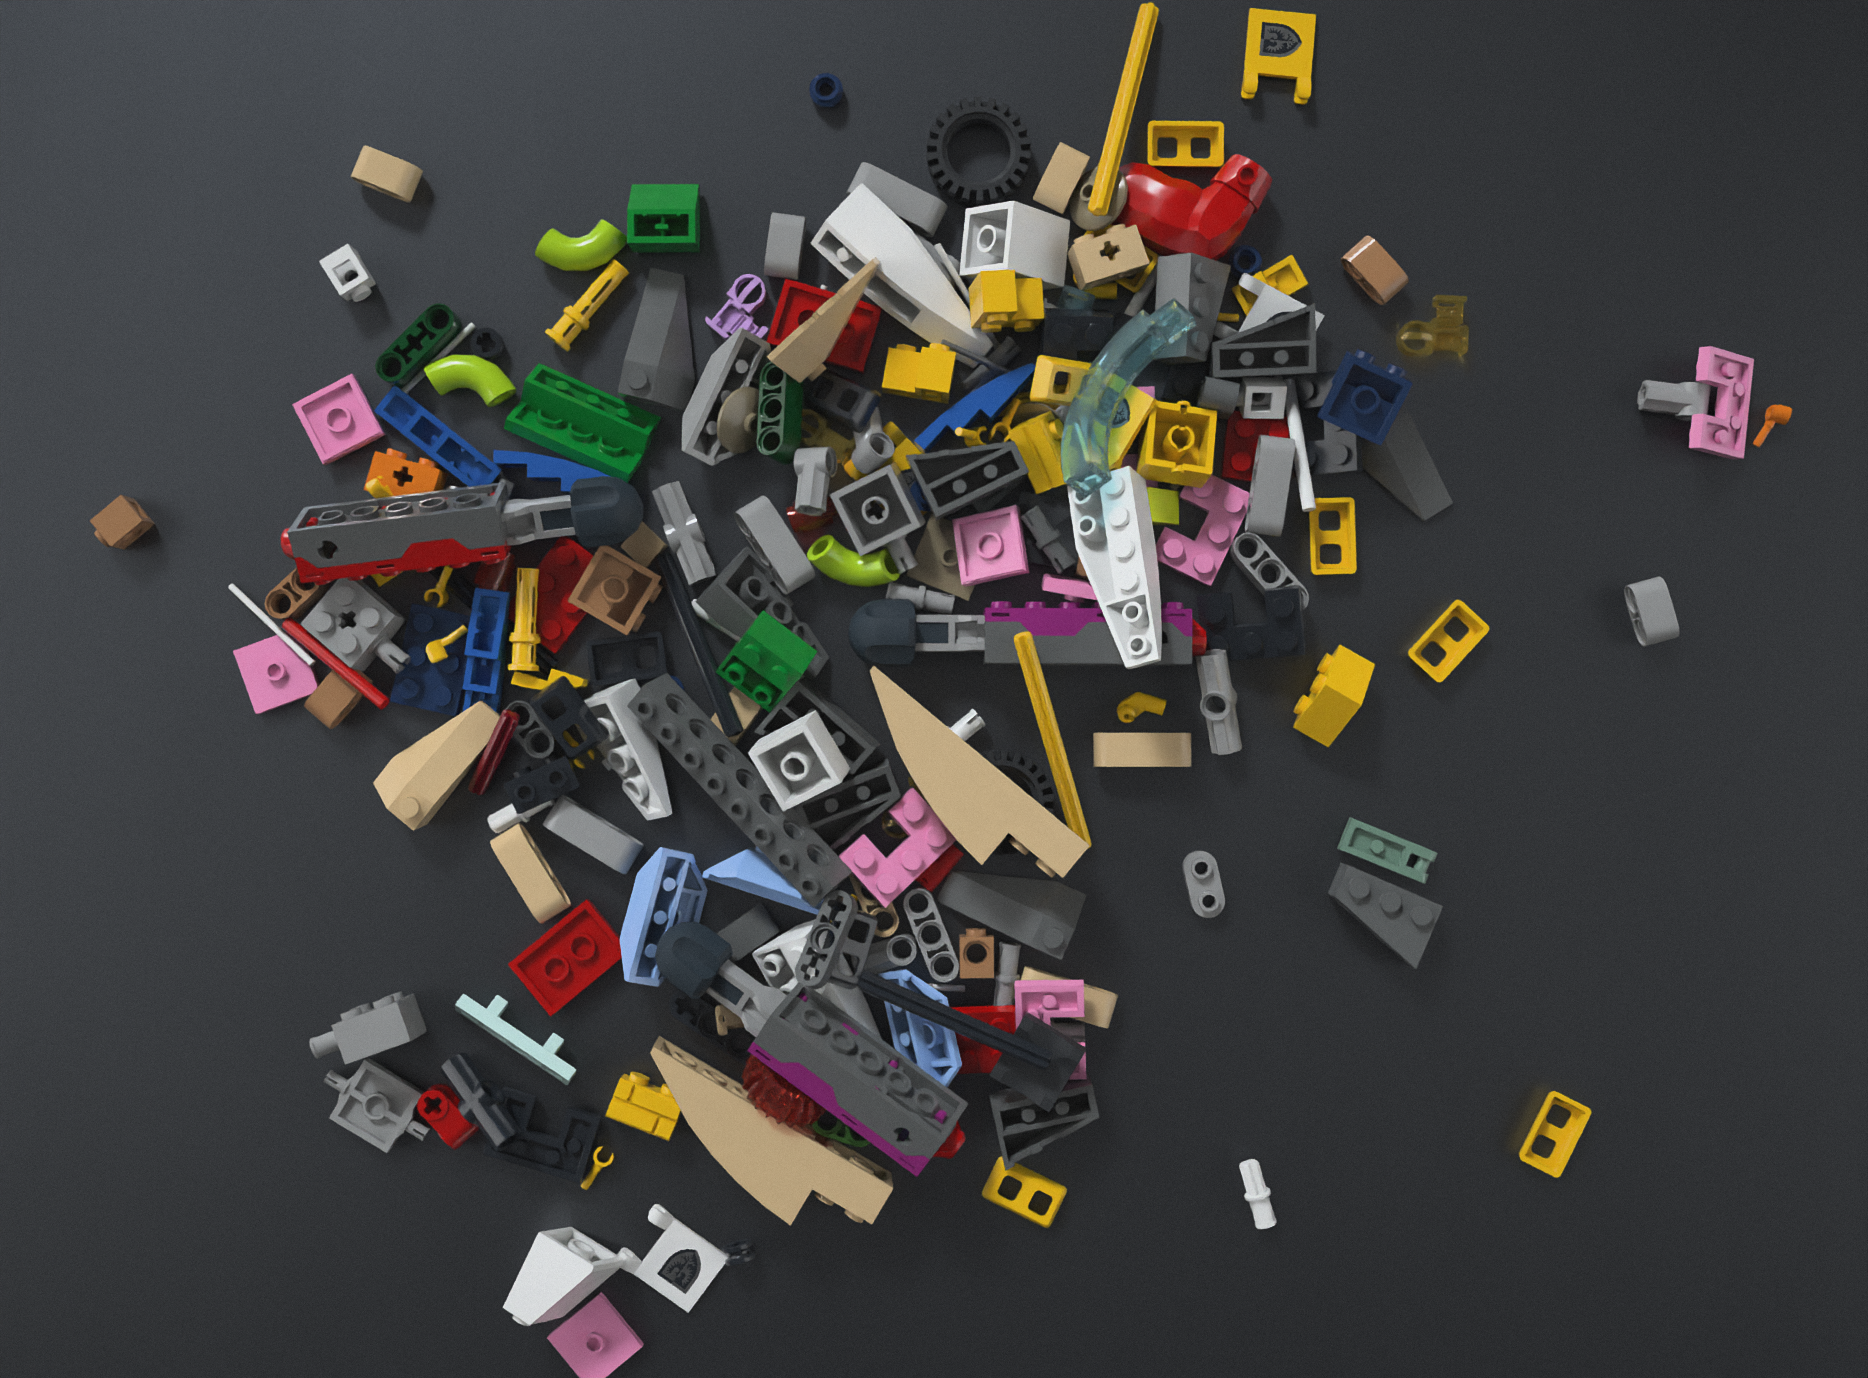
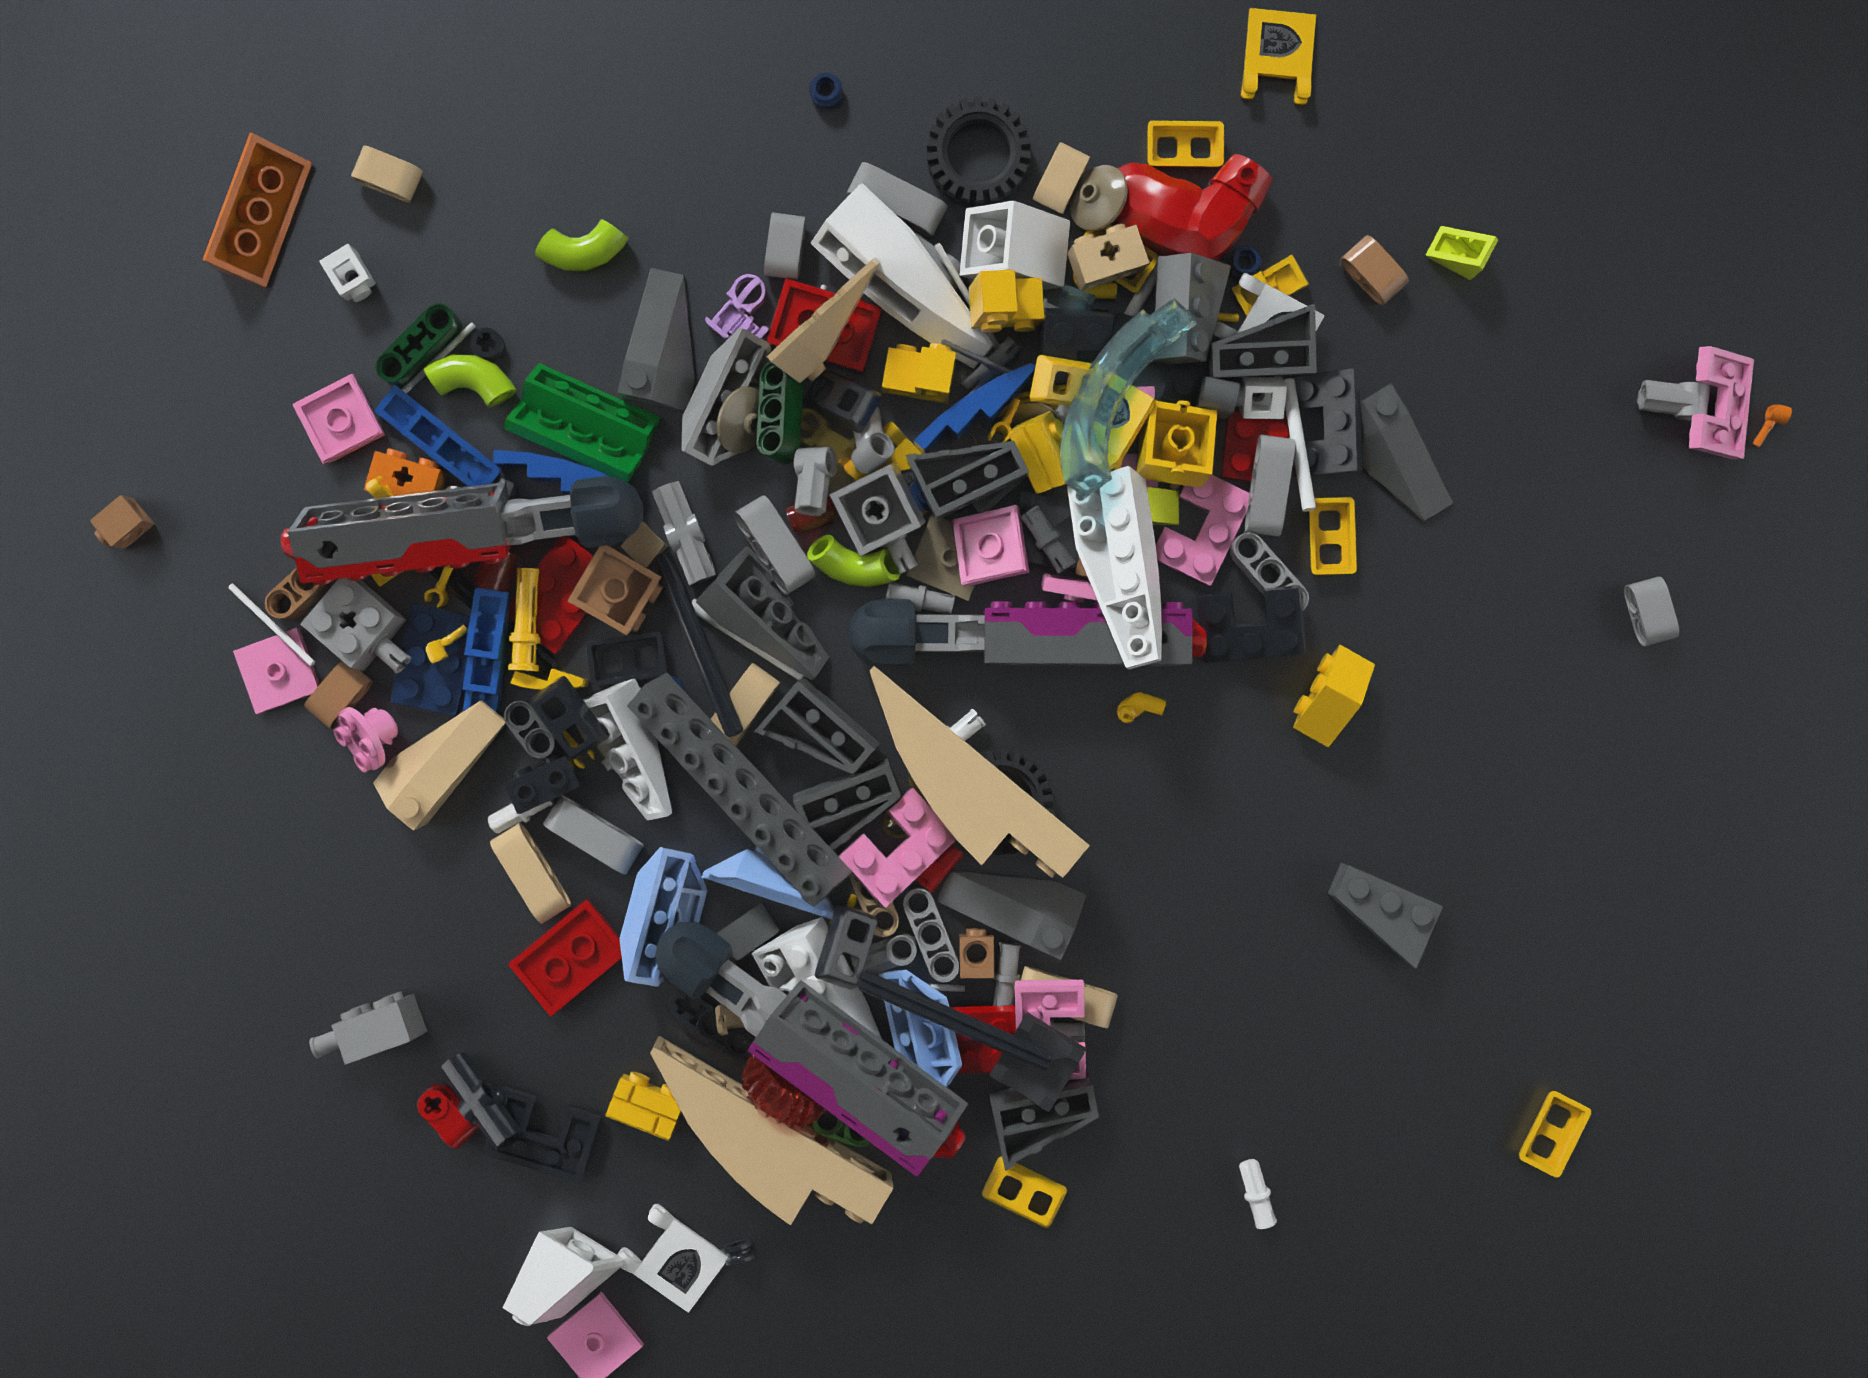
red bar [282,617,390,710] -> none
light grey plate [323,1058,430,1153] -> none
light aqua hinge [455,993,577,1085] -> none
dark red axle [468,709,520,796] -> none
yellow pin [544,259,629,352] -> none
yellow hand [580,1146,615,1190] -> none
green slope [627,184,700,253] -> none
green slope [716,610,818,713] -> none
white brick [748,710,850,811] -> none
dark grey beam [795,890,858,989] -> none
yellow hand [955,426,987,448] -> none
yellow axle [1013,631,1092,849] -> none
yellow axle [1088,2,1159,217] -> none
tan beam [1093,733,1191,767] -> none
light grey plate [1182,850,1225,918] -> none
light grey piece [1195,649,1242,755] -> none
dark blue plate [1317,349,1413,446] -> none
sand green plate [1337,817,1438,884] -> none
clear yellow piece [1396,295,1469,357] -> none
yellow piece [1408,599,1489,682] -> none
none -> orange slope [203,133,312,287]
none -> bright pink plate [333,707,398,773]
none -> neon yellow slope [1426,226,1498,280]

